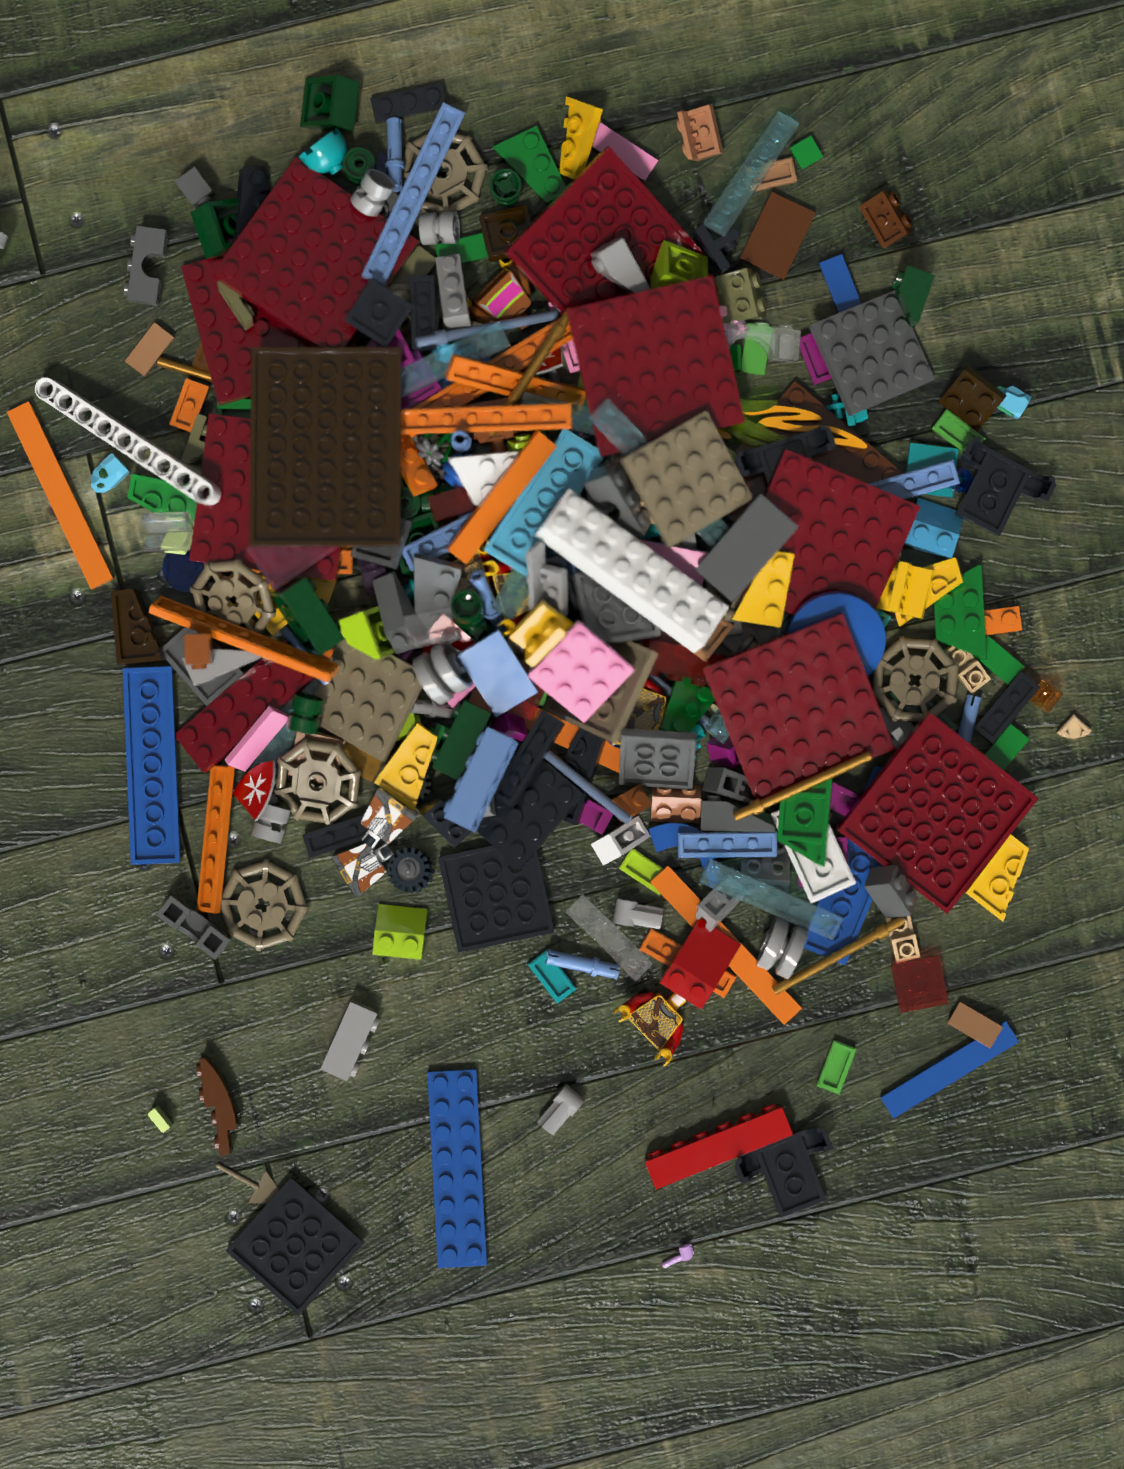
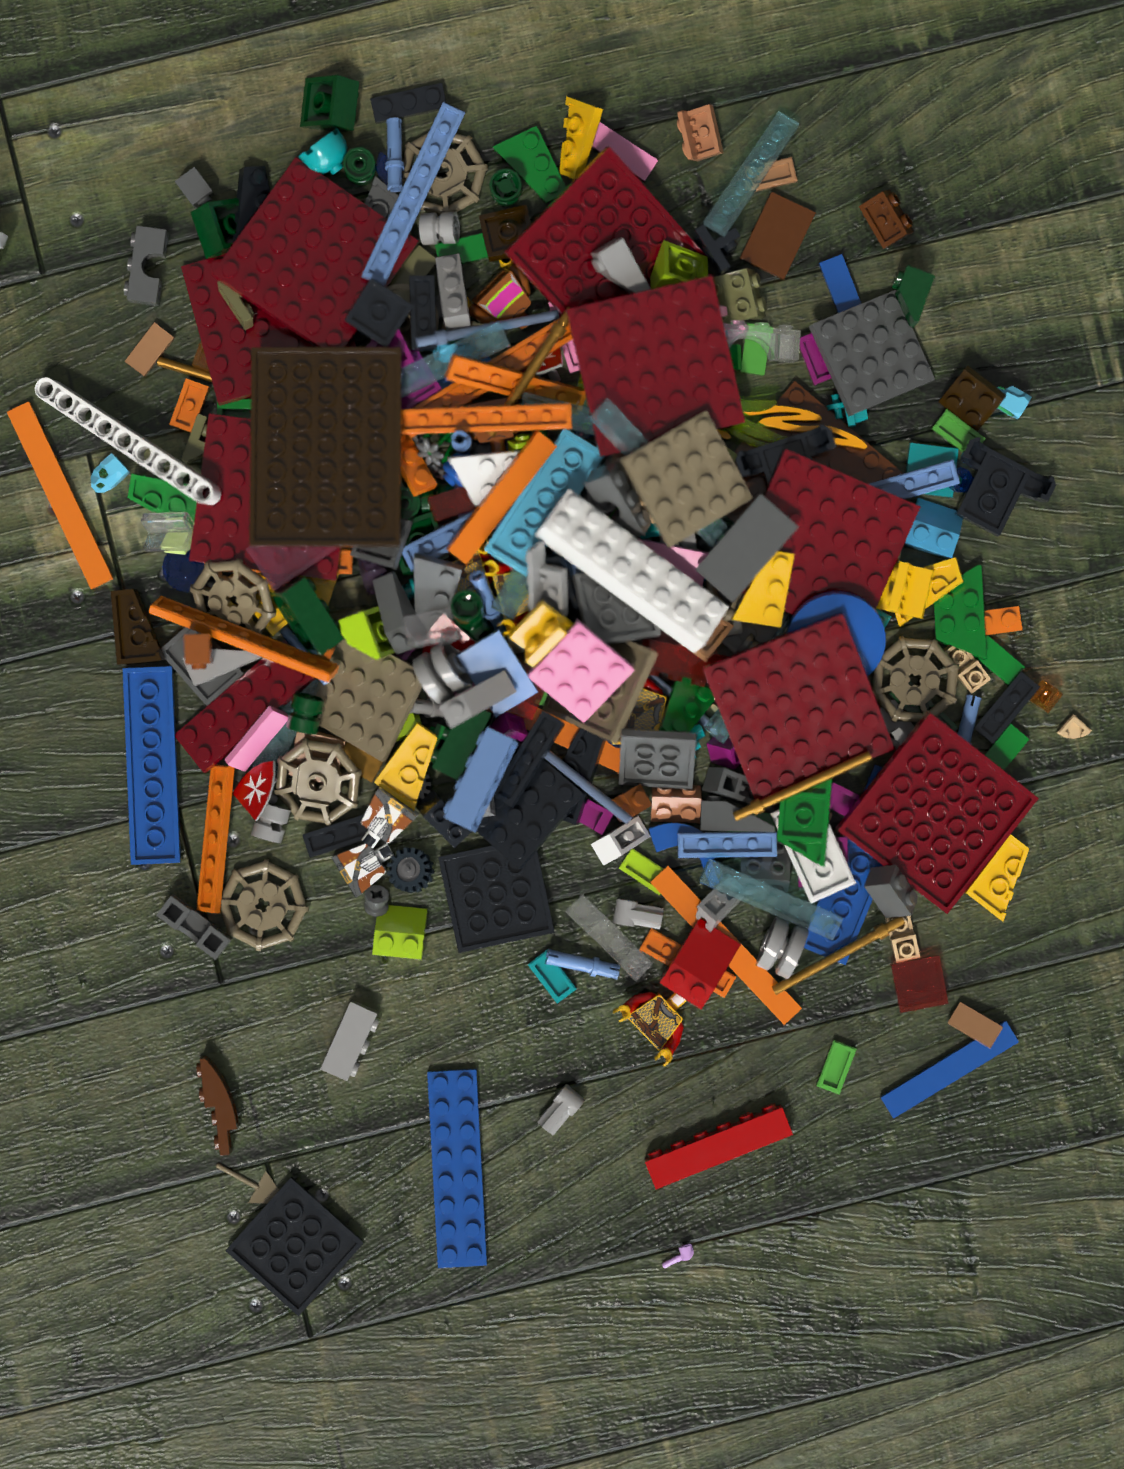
yellowish green tile [148,1105,173,1133] -> none
light grey wheel [350,169,395,217] -> none
black piece [734,1127,833,1218] -> none
green tile [789,136,823,170] -> none
none -> dark grey wheel [364,885,389,917]
none -> light grey slope [439,670,517,728]

